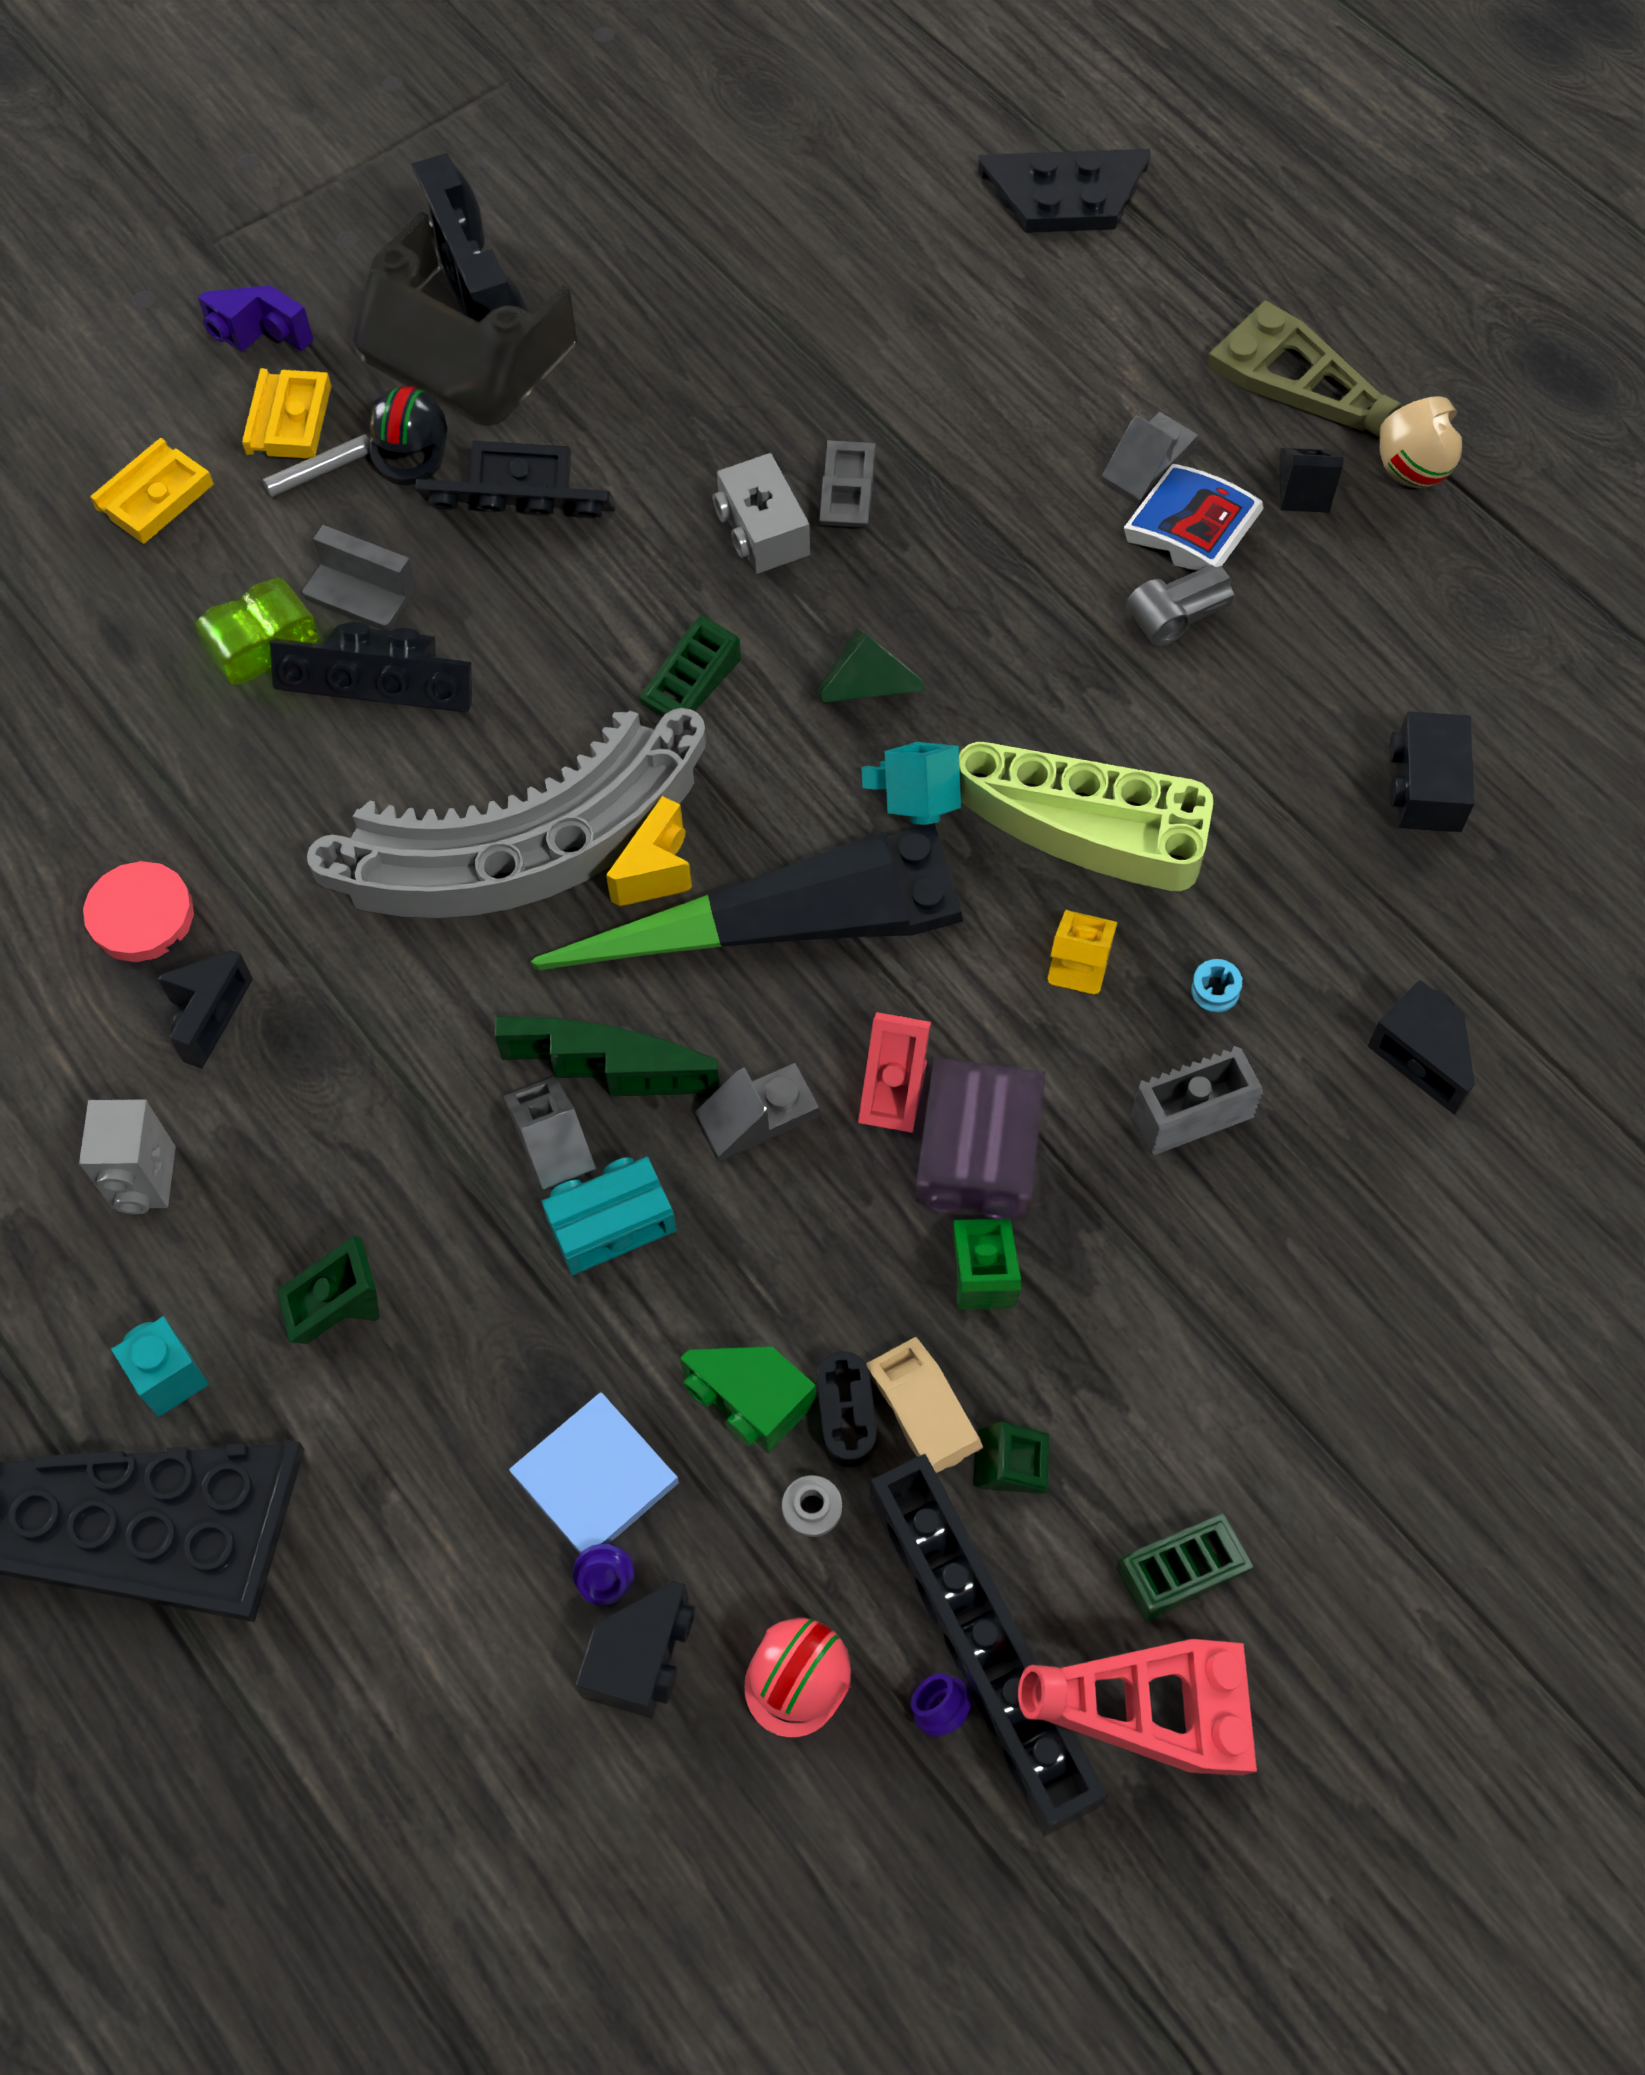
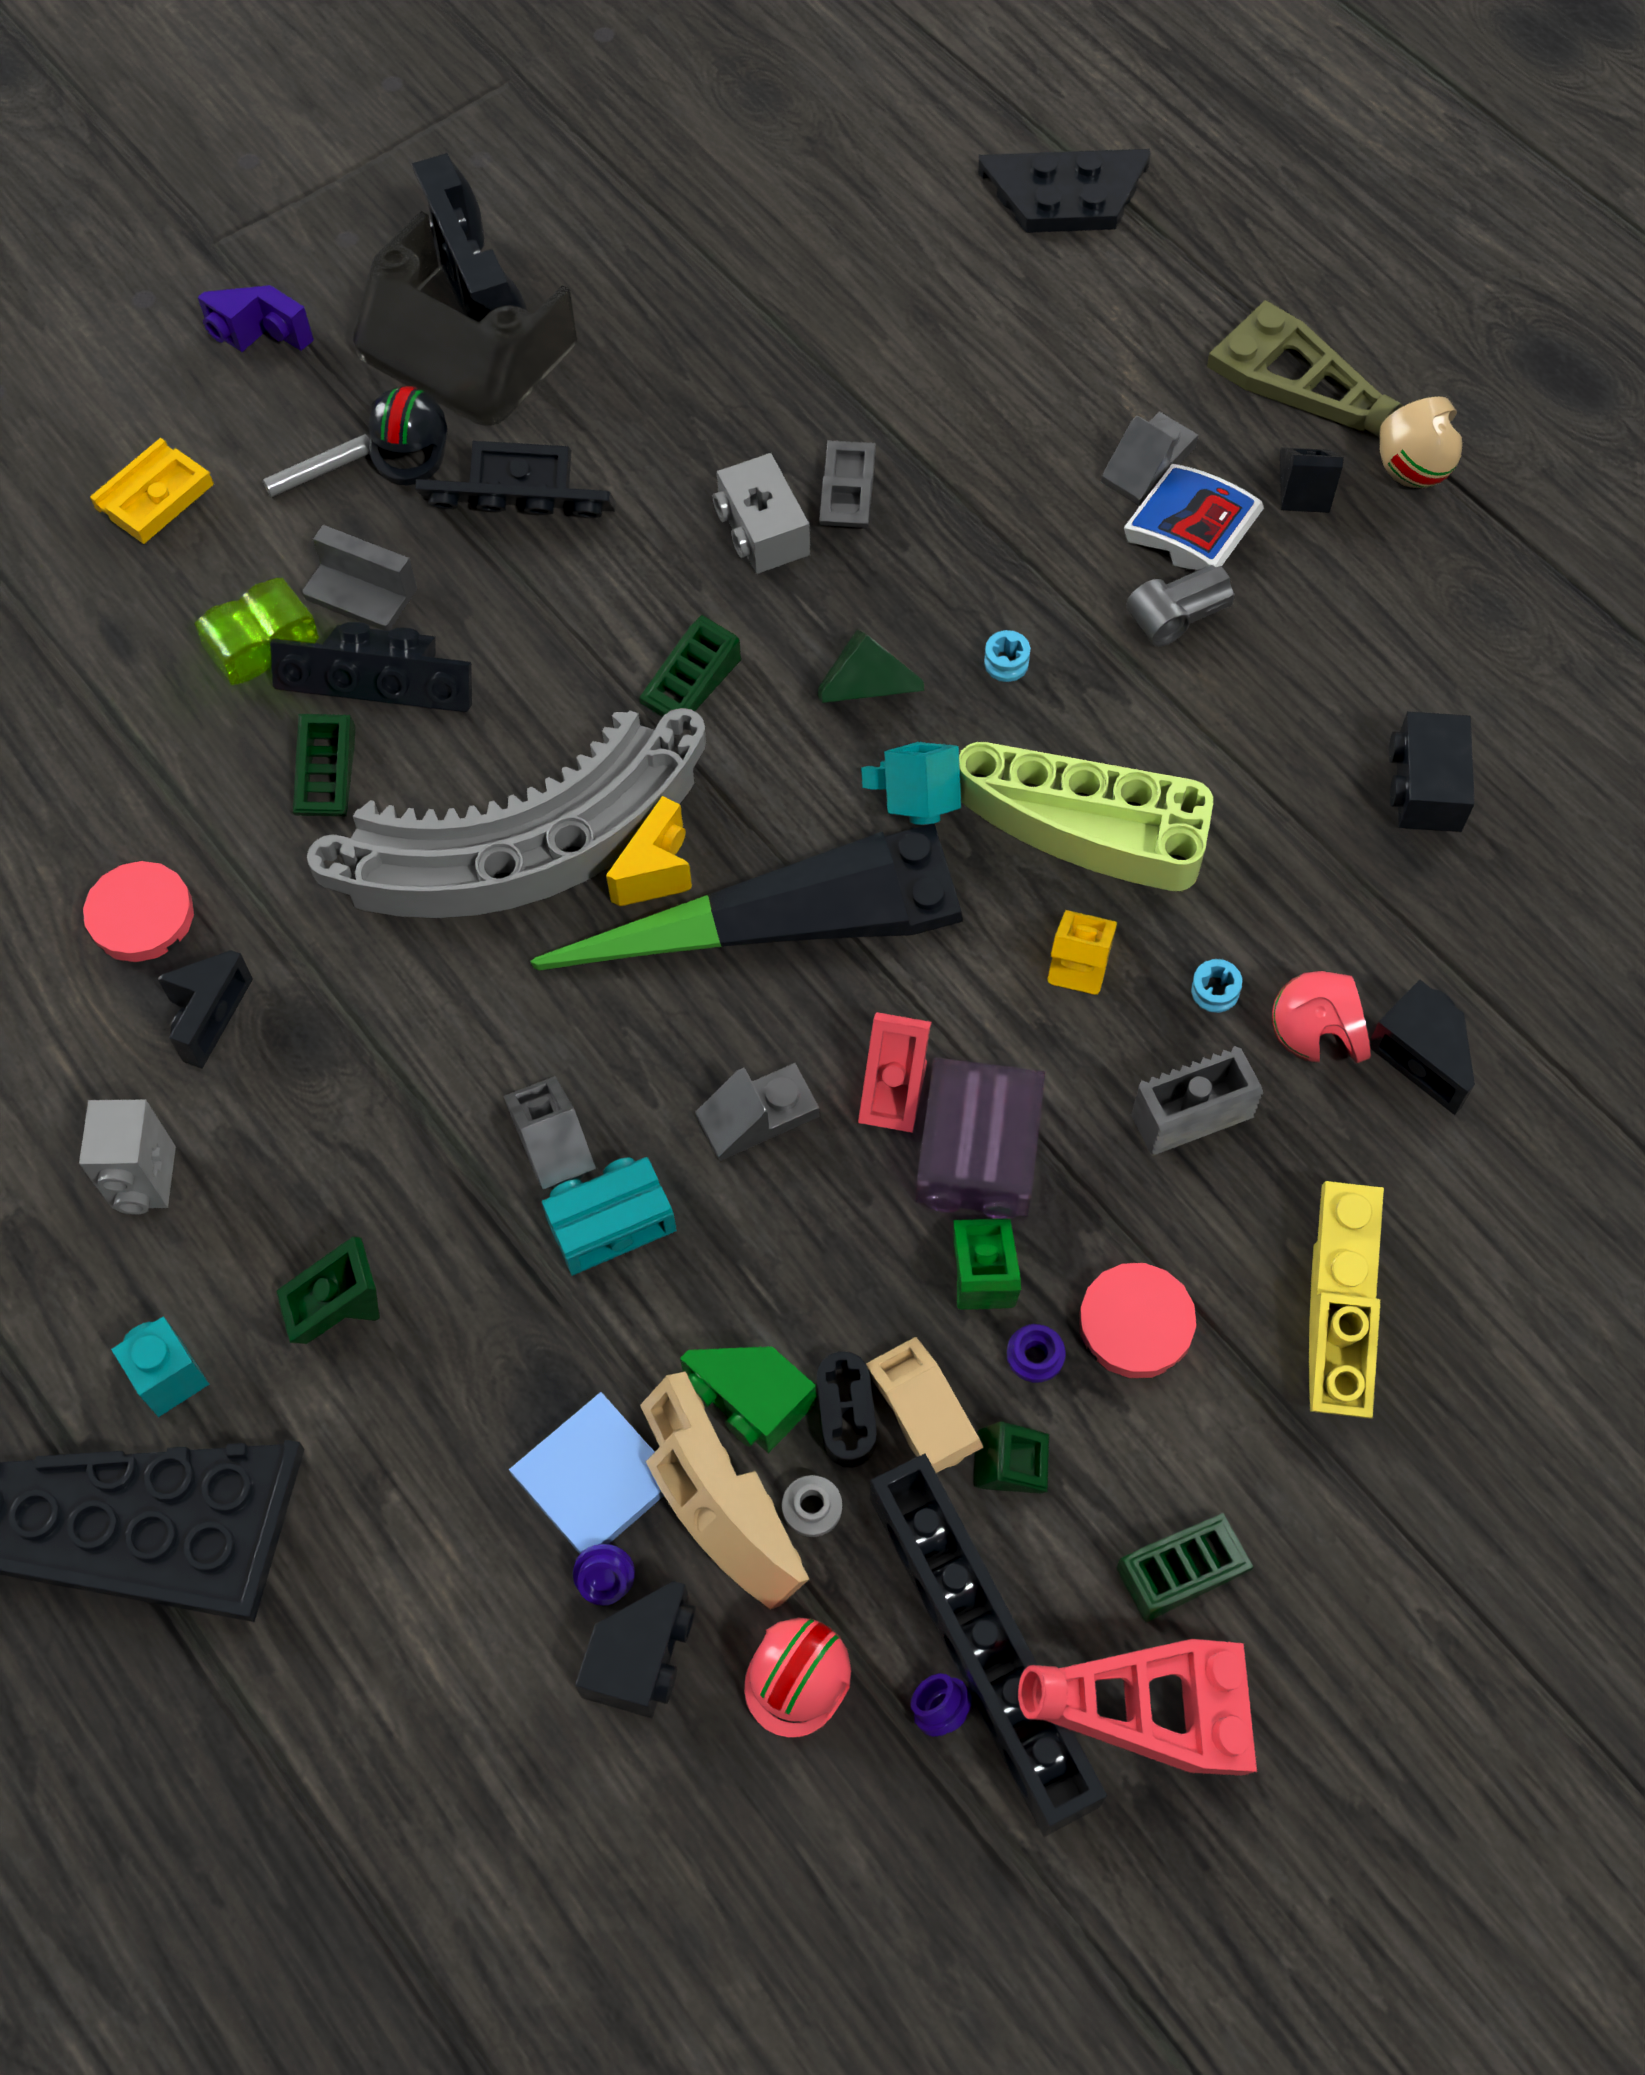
yellow plate [242,369,331,459] -> none
dark green slope [495,1016,720,1097] -> none
none -> dark green slope [293,714,356,817]
none -> tan slope [640,1371,809,1609]
none -> medium azure bush [984,630,1031,682]
none -> dark purple plate [1006,1324,1066,1383]
none -> coral tile [1079,1263,1197,1378]
none -> coral helmet [1272,971,1371,1063]
none -> light yellow slope [1309,1181,1384,1419]

